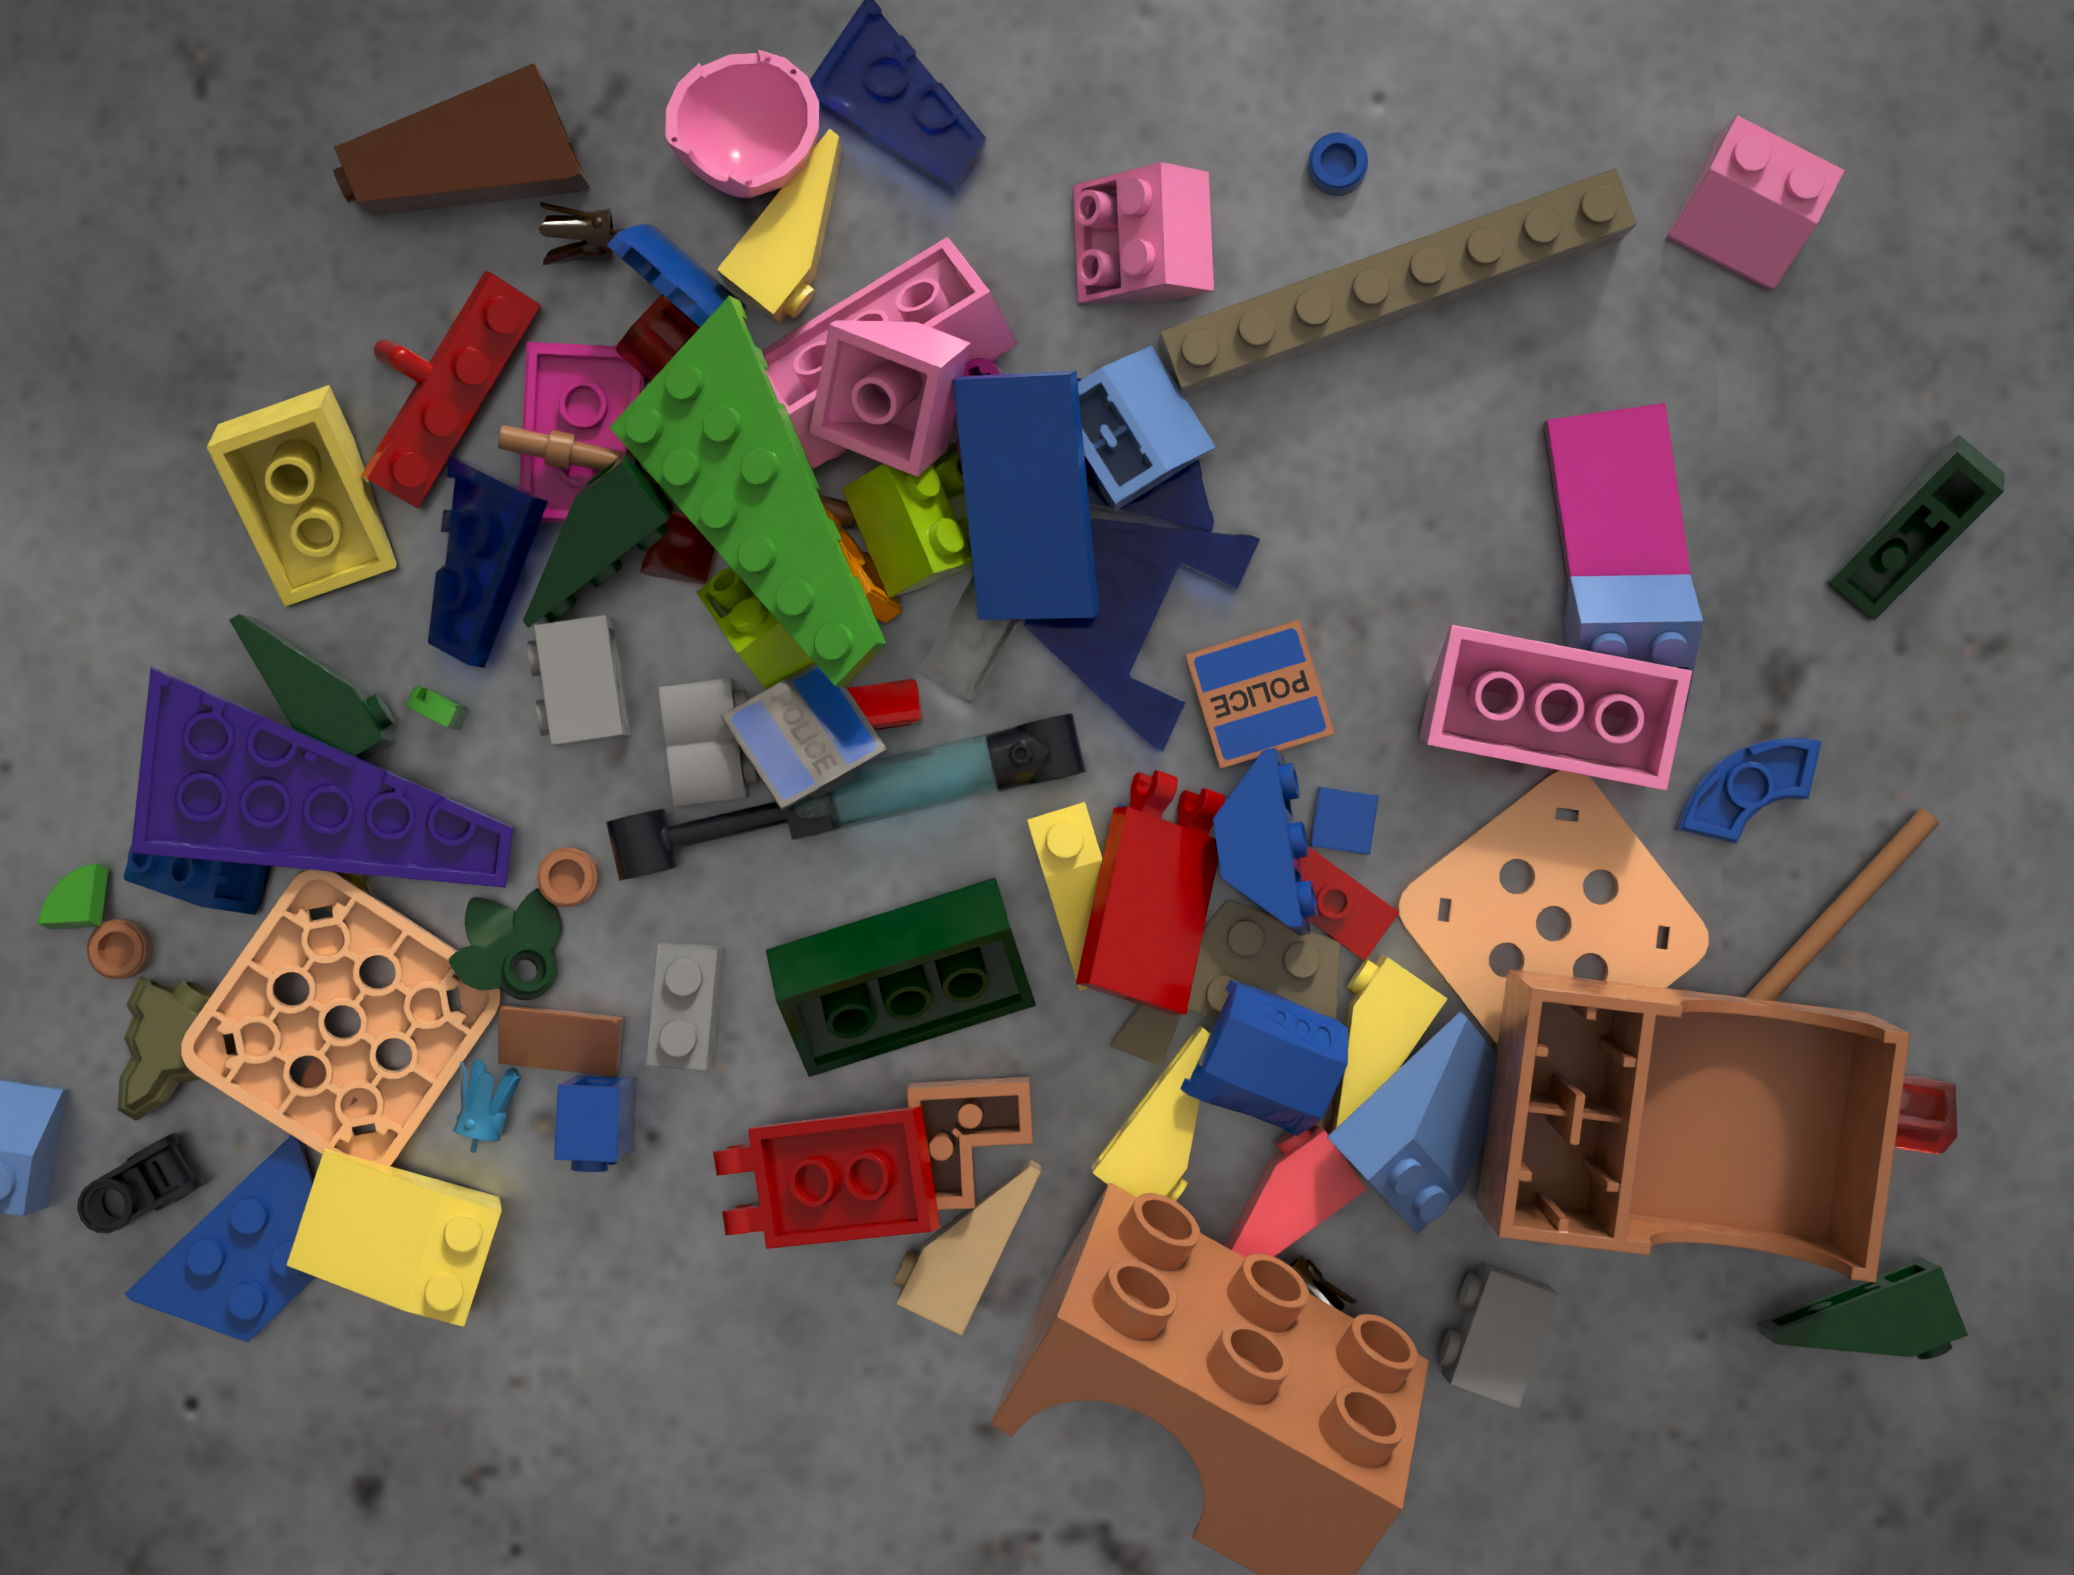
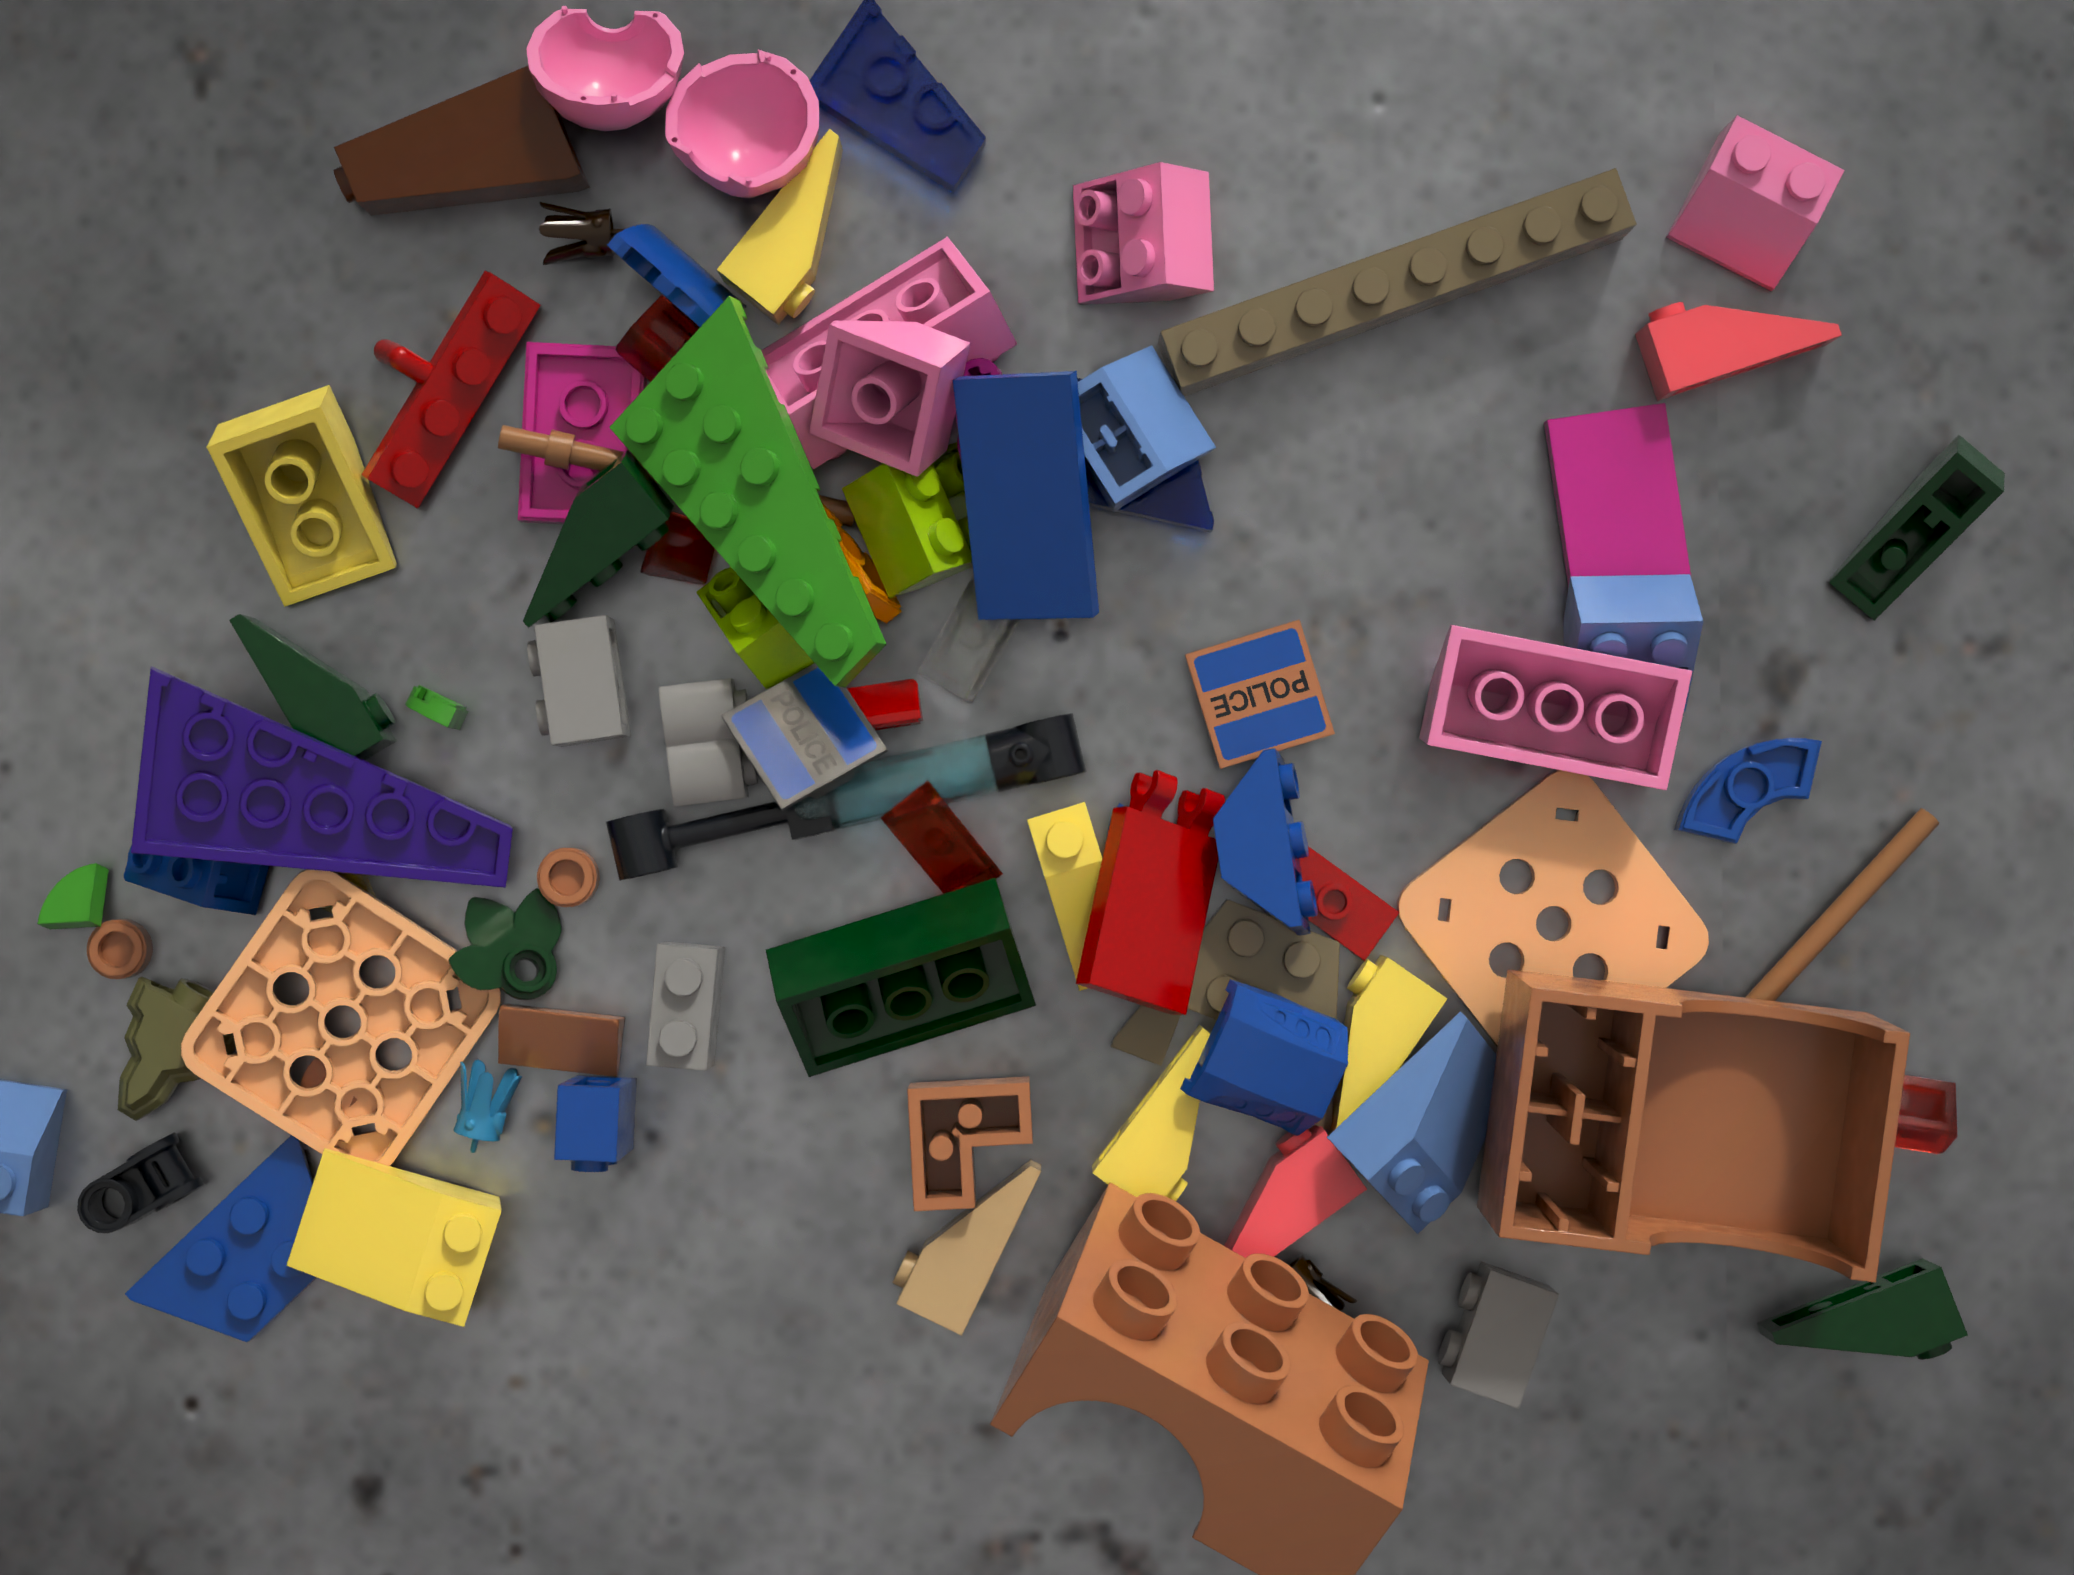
clear blue wing [428,456,548,668] -> none
red tile [713,1106,940,1249] -> none
clear blue wing [1023,518,1260,752] -> none
blue tile [1308,132,1368,196] -> none
blue tile [1309,787,1379,855] -> none
none -> bright pink cylinder [526,6,684,131]
none -> clear red slope [881,780,1003,894]
none -> coral slope [1635,302,1842,401]

